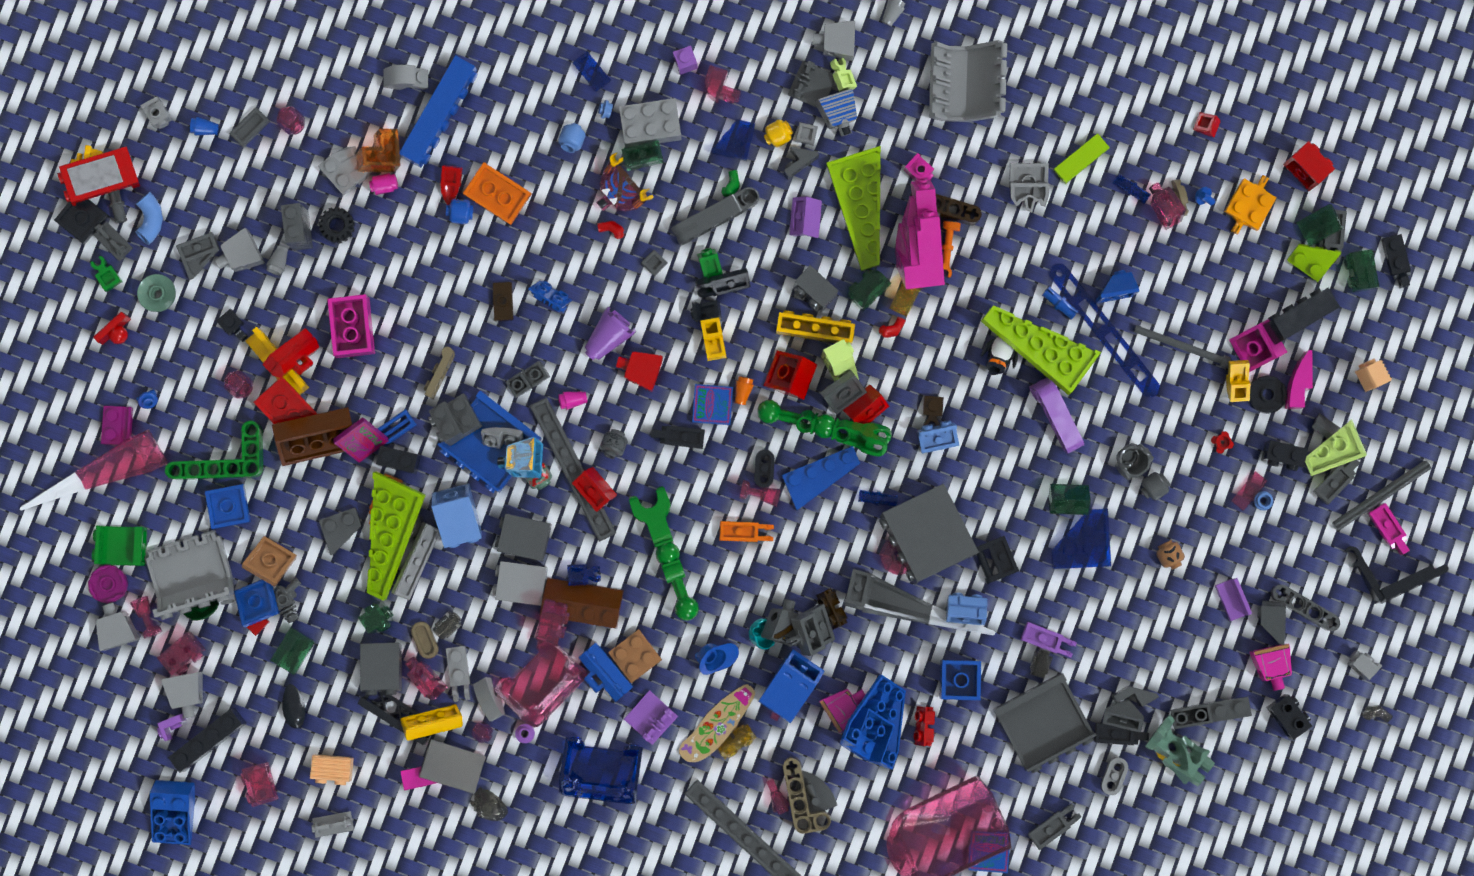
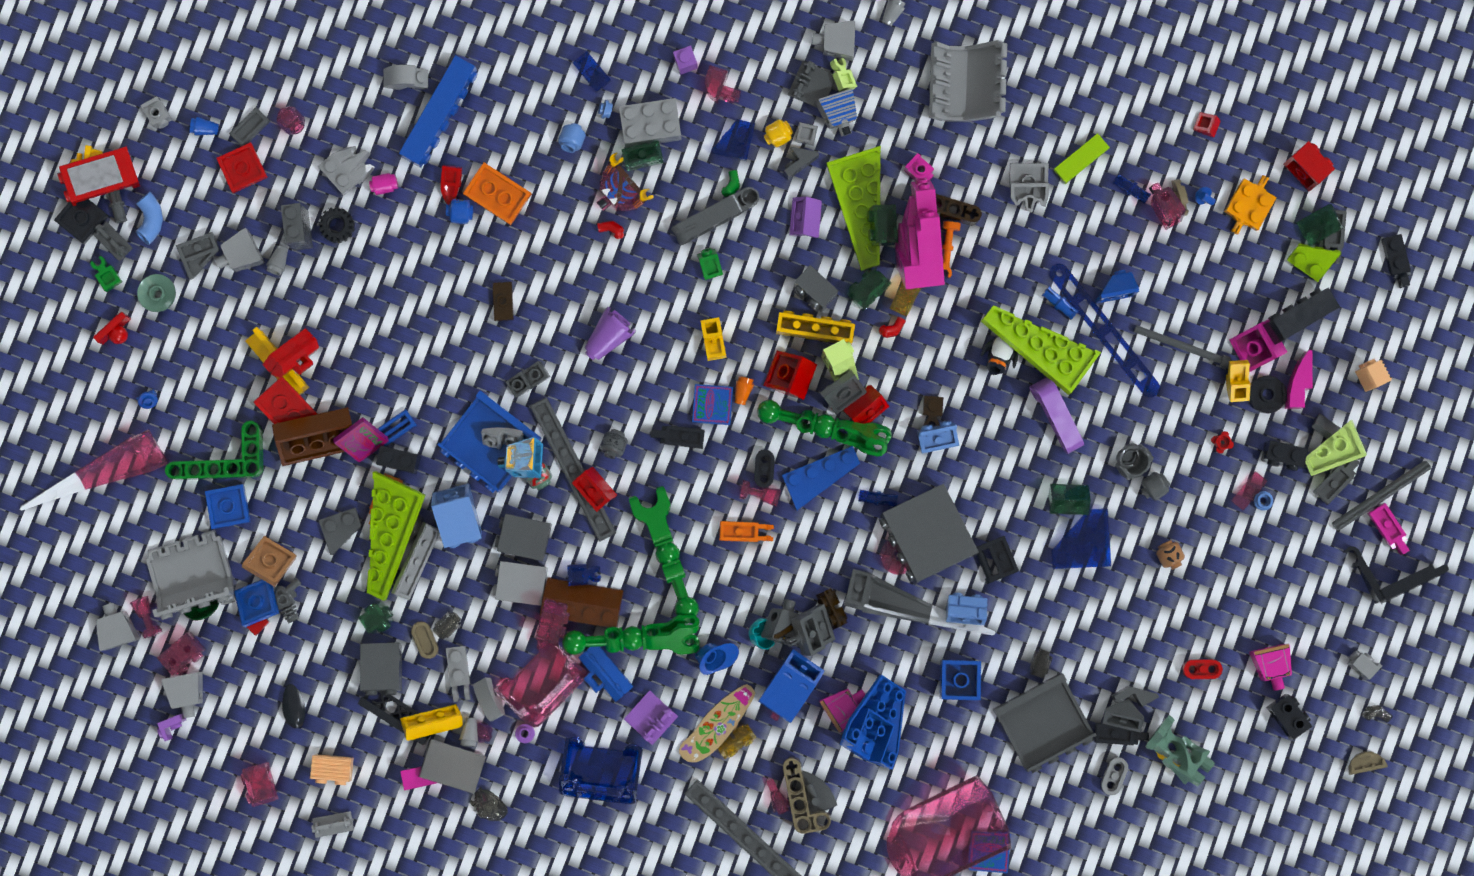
magenta tile [88,565,128,603] -> none
green panel [92,525,147,566] -> none
magenta plate [101,406,133,446] -> none
blue slope [150,780,195,845] -> none
black brick [168,708,247,773] -> none
black plate [216,308,249,342] -> none
clear pink head [224,370,253,399] -> none
clear green plate [270,627,315,675] -> none
dark pink brick [328,294,375,358] -> none
clear orange brick [356,129,401,172] -> none
clear pink torso [405,657,448,700] -> none
dark tan plate [424,347,455,400] -> none
dark grey plate [428,393,482,446] -> none
blue hinge [528,281,572,313] -> none
dark pink cone [558,391,587,410] -> none
medium nougat plate [608,629,662,683] -> none
red torso [616,352,663,392] -> none
dark grey tile [641,250,668,277] -> none
black bracket [690,300,722,324] -> none
black hinge [695,268,751,298] -> none
red hinge [913,706,935,746] -> none
medium lavender hinge [1020,622,1077,658] -> none
dark grey hinge [1027,803,1082,850] -> none
dark grey slope [1170,696,1252,729] -> none
medium lavender panel [1215,578,1252,621] -> none
dark grey slope [1257,601,1286,645] -> none
dark grey beam [1271,585,1340,631] -> none
clear green brick [1344,249,1380,293] -> none
none -> red plate [216,142,268,193]
none -> light grey cone [459,718,478,747]
none -> green piece [562,615,700,655]
none -> clear green brick [867,204,898,246]
none -> red plate [1182,659,1223,679]
none -> dark tan plate [1348,751,1388,775]

